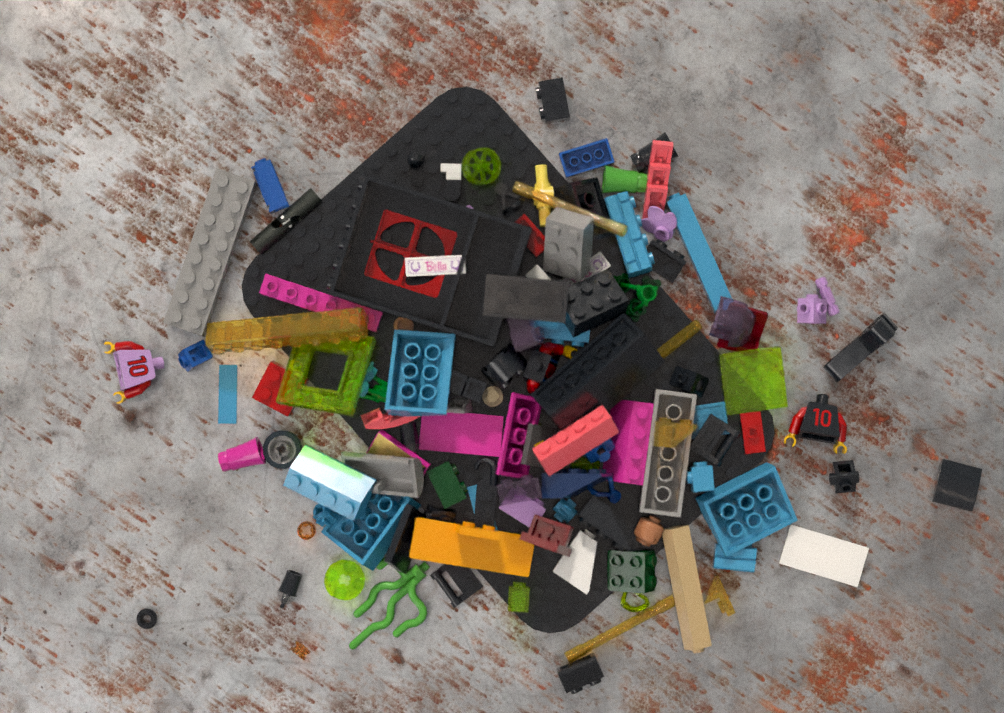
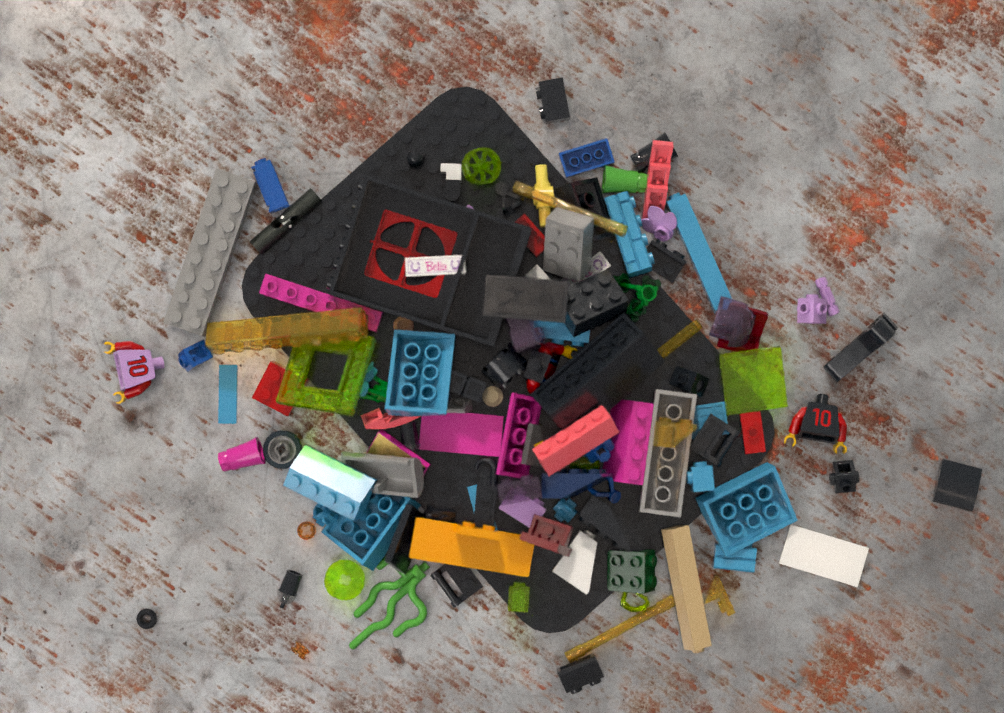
dark green brick [427,461,469,509] -> none
nougat head [634,515,664,547] -> none

